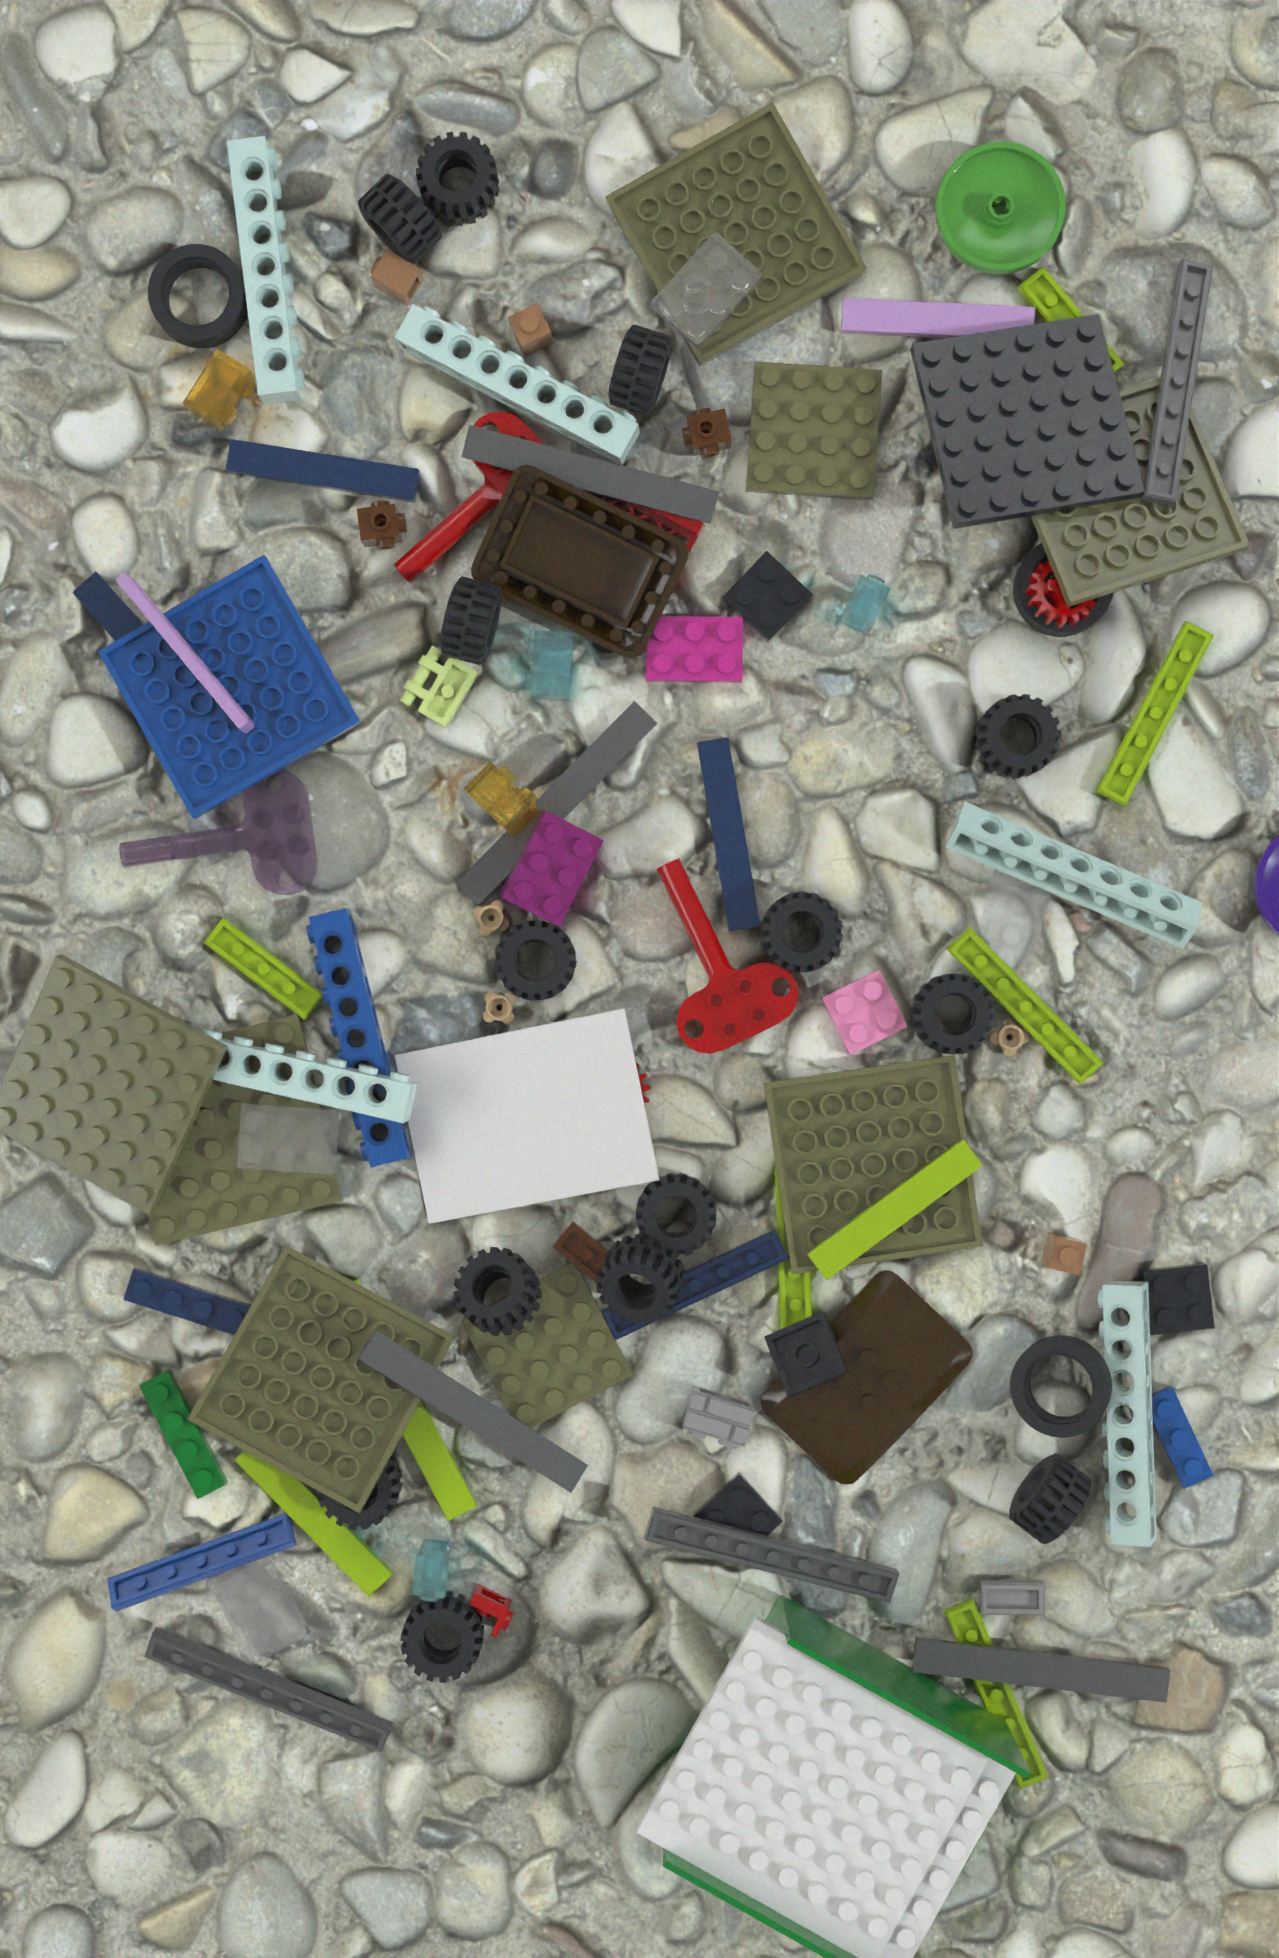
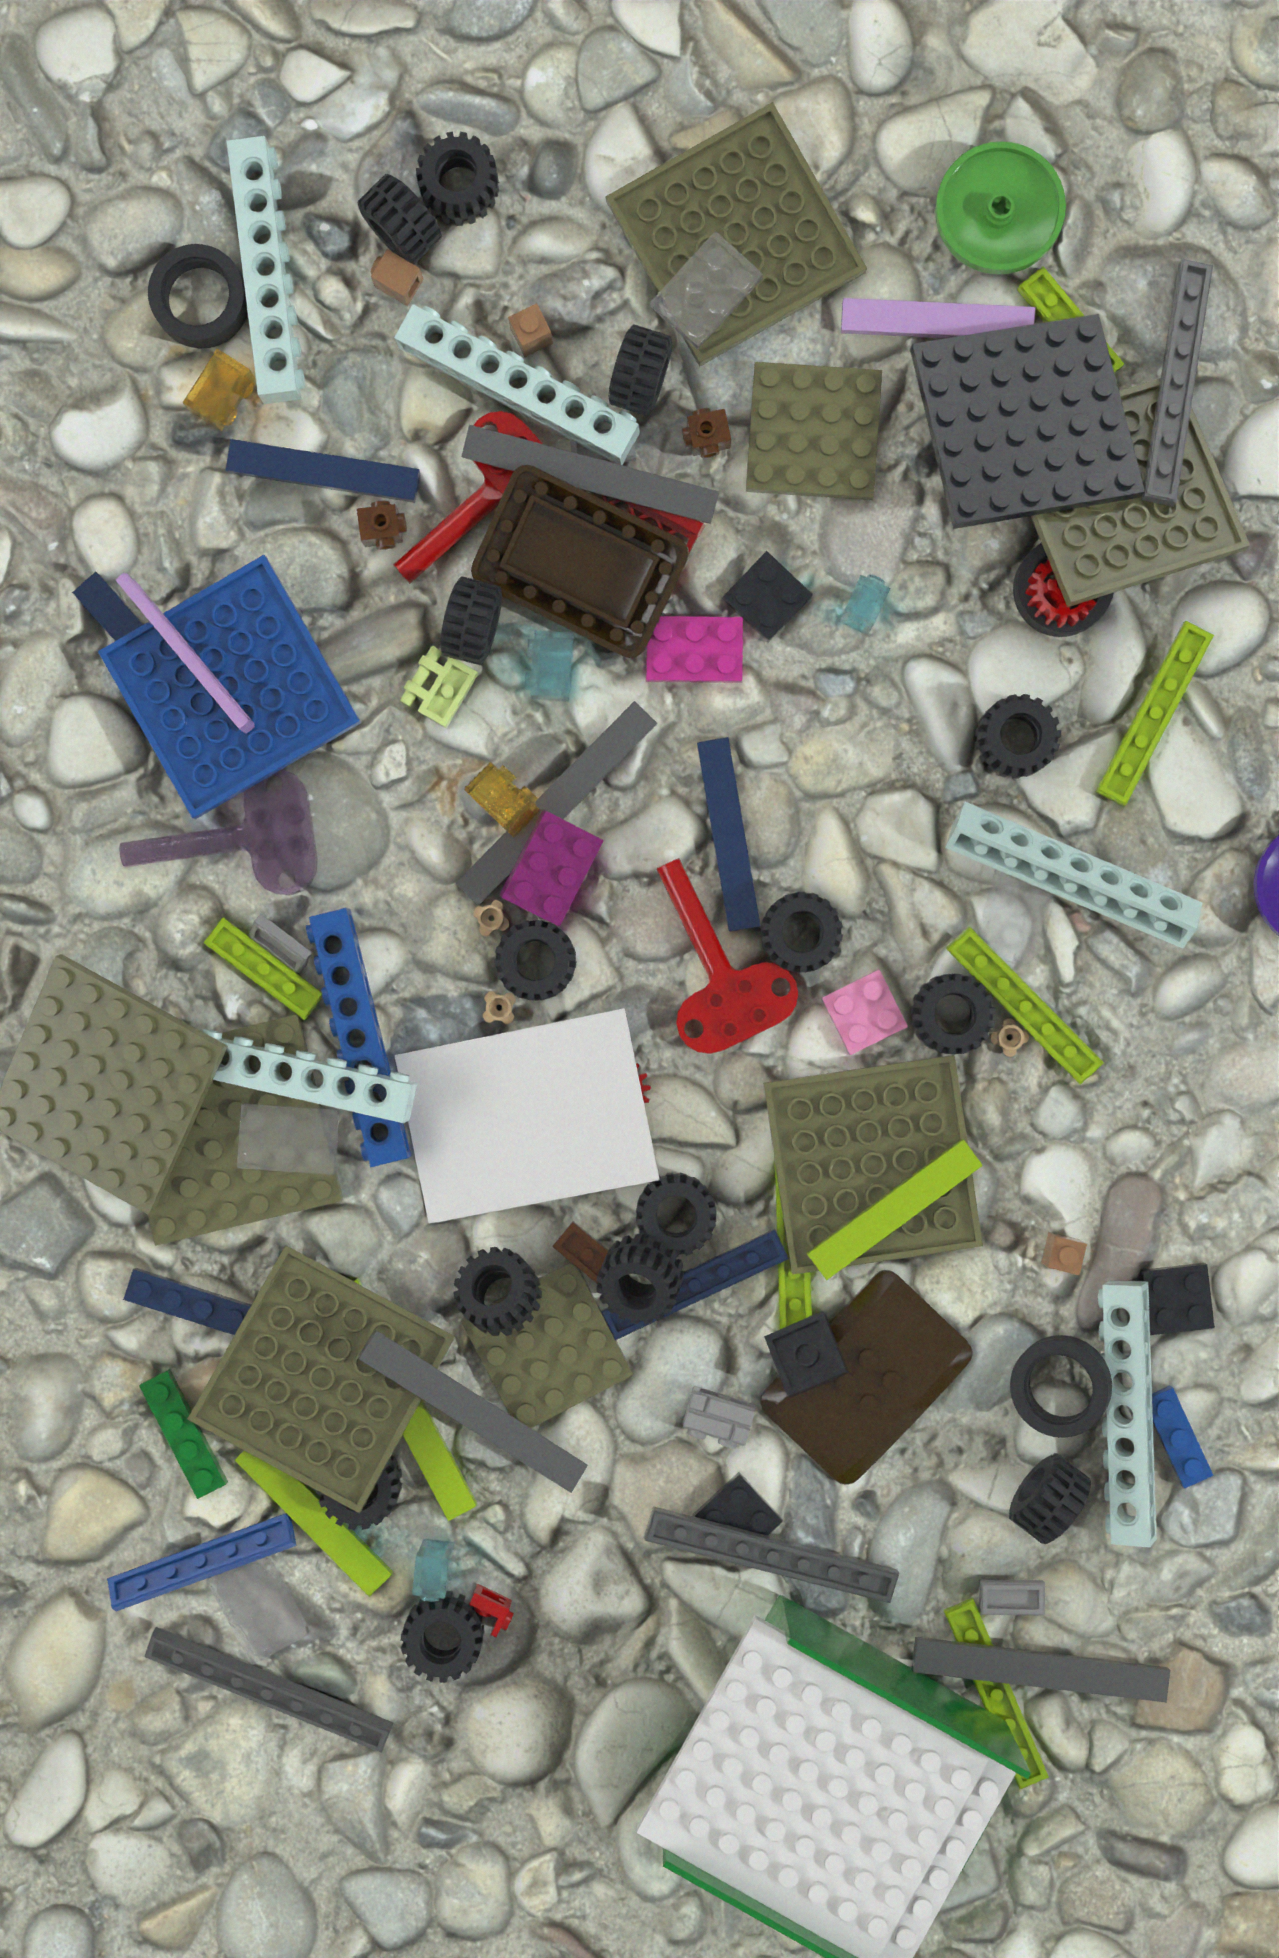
none -> light grey tile [248,914,312,974]

